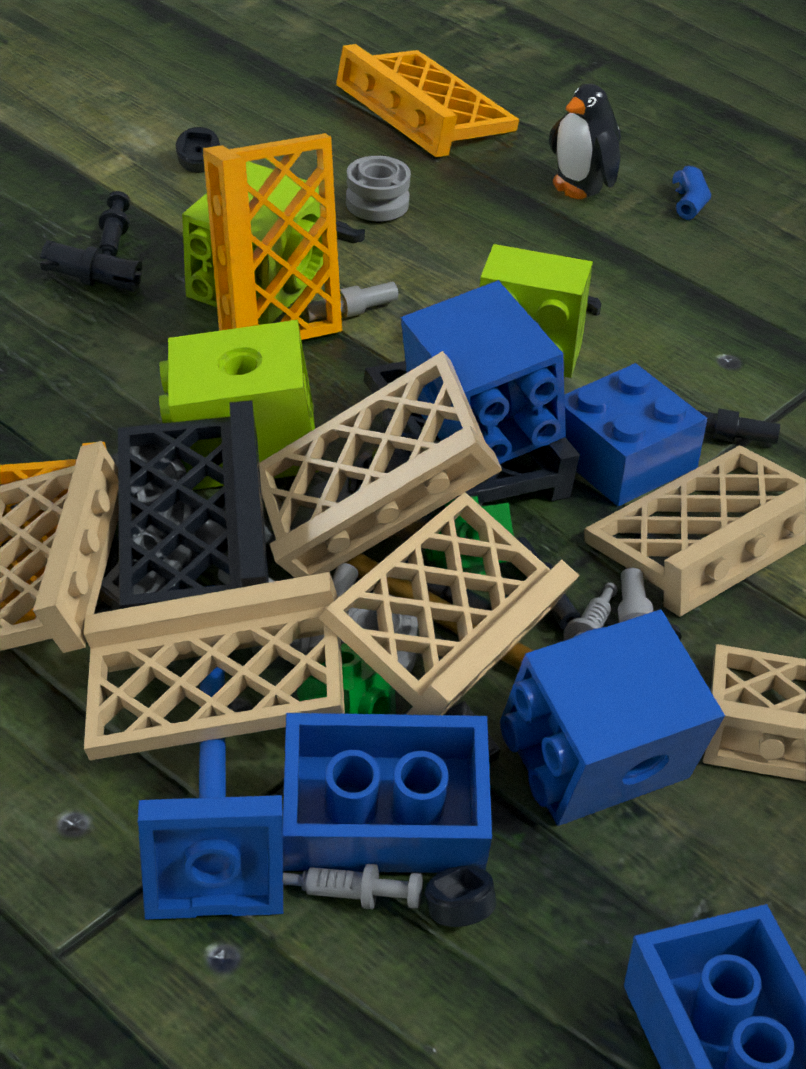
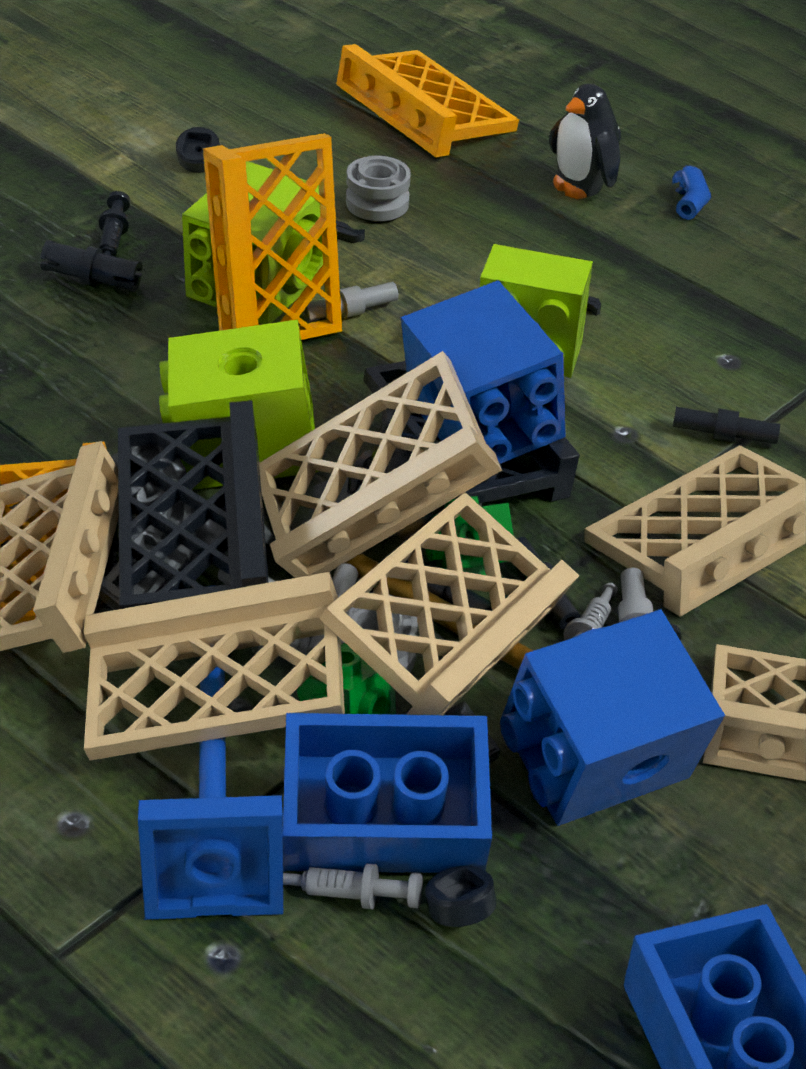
blue brick [565,363,708,507] -> none

